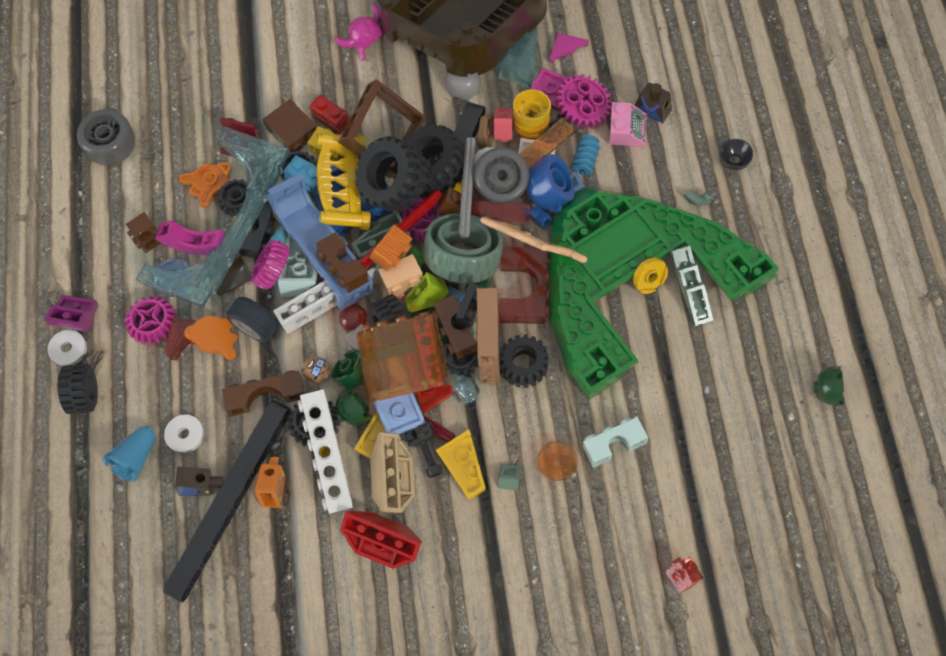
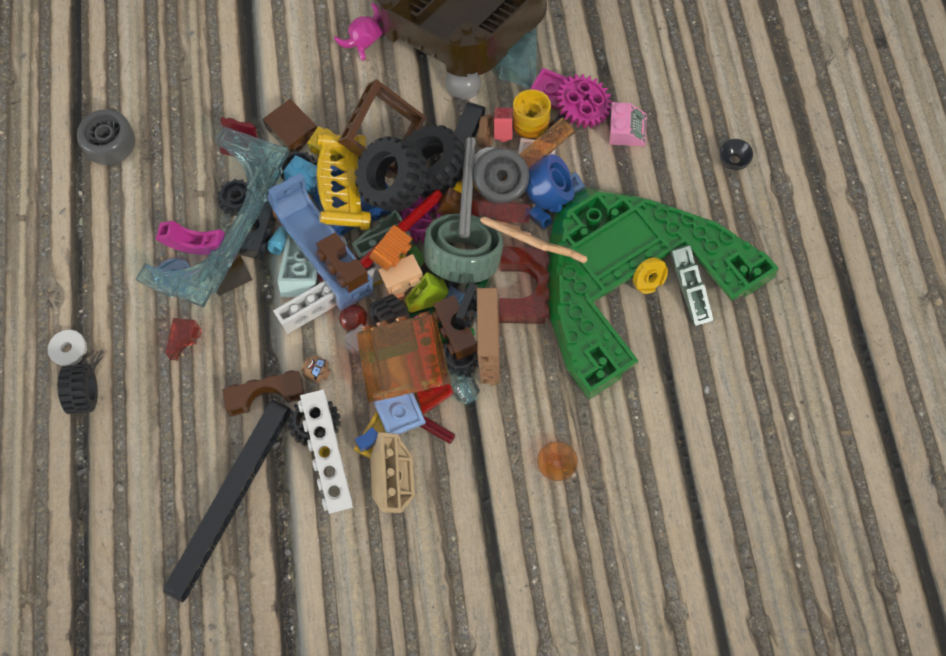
magenta brick [44,295,99,332] -> none
dark azure cone [102,426,156,482] -> none
dark pink gear [124,295,177,345] -> none
reddish brown brick [126,212,161,253] -> none
white tile [164,415,204,454] -> none
dark brown torso [175,466,223,496] -> none
orange tile [179,162,232,208] -> none
orange tile [184,316,238,361] -> none
black wheel [226,297,279,342] -> none
dark pink gear [251,239,289,290] -> none
orange torso [255,457,285,508] -> none
red brick [309,94,349,134] -> none
dark green cylinder [331,349,370,388] -> none
dark green cylinder [336,386,372,426] -> none
red wedge [340,511,422,569] -> none
black bar [405,422,443,478] -> none
yellow wing [436,429,486,501] -> none
sand green slope [498,464,521,490] -> none
black tyre [499,334,548,388] -> none
dark pink tile [549,33,589,63] -> none
dark azure piece [571,135,601,176] -> none
light aqua arch [582,417,648,468] -> none
dark brown torso [634,83,672,124] -> none
clear red brick [665,557,704,594] -> none
sand green arm [684,190,713,206] -> none
dark green cylinder [813,366,845,406] -> none
none -> blue piece [355,427,378,452]

